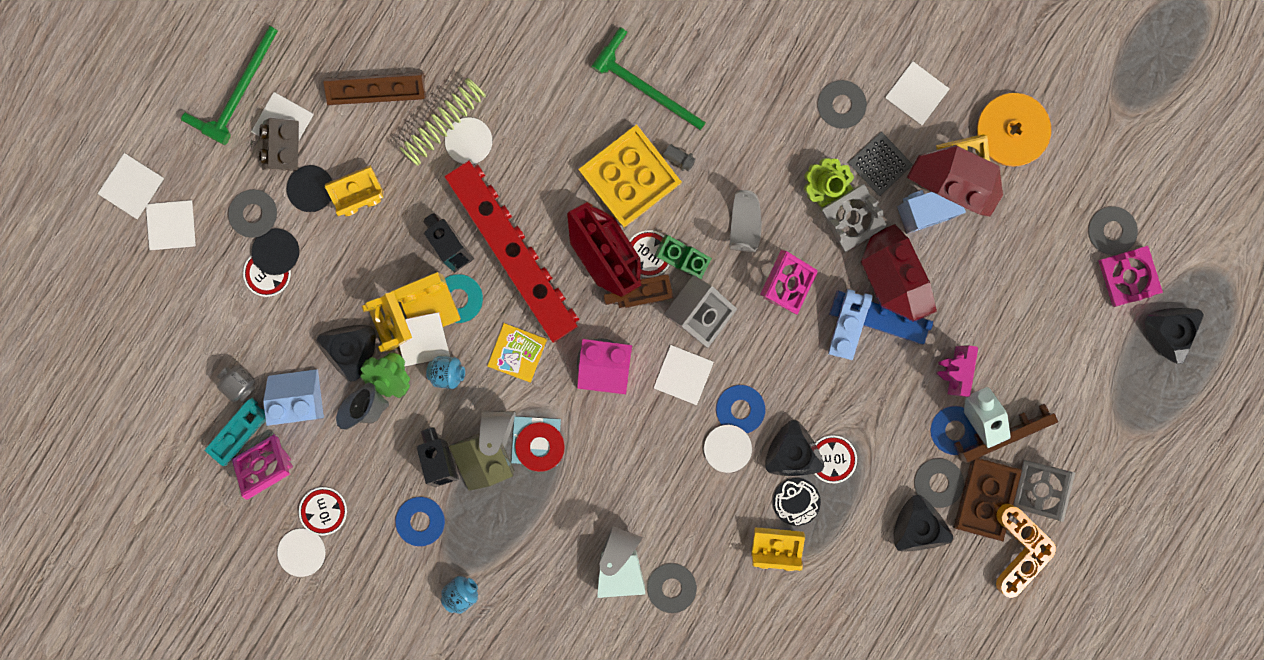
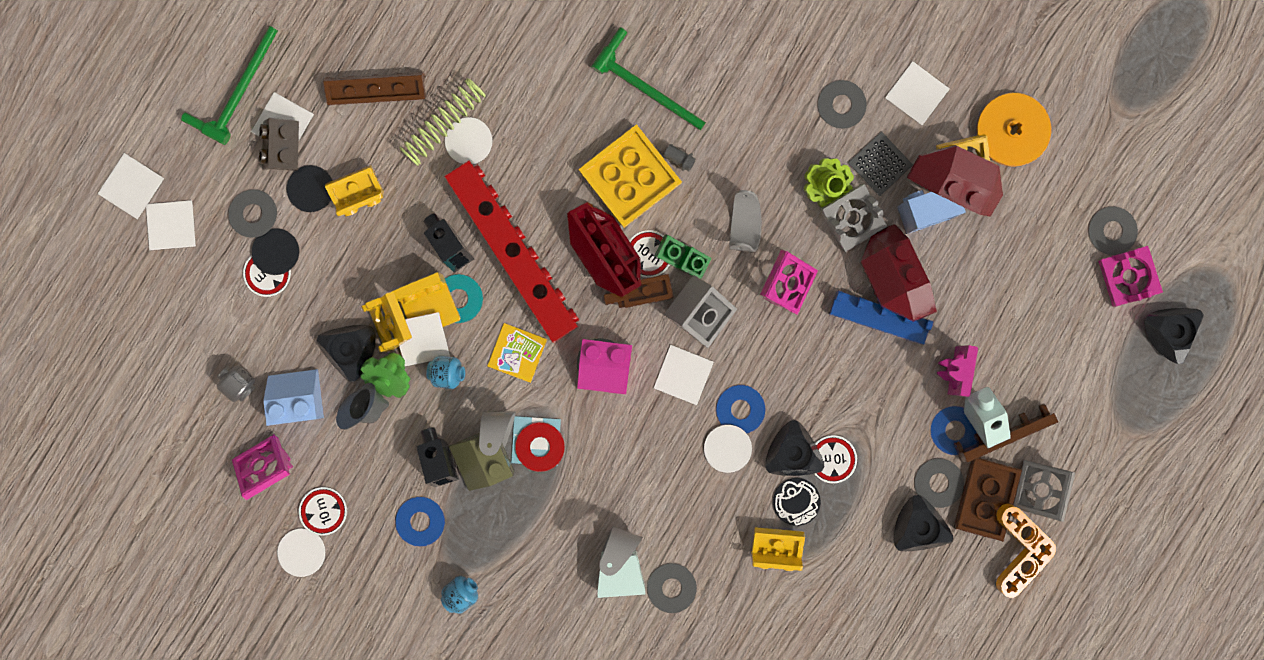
teal plate [204,398,266,467] -> none
light blue plate [828,289,872,360] -> none

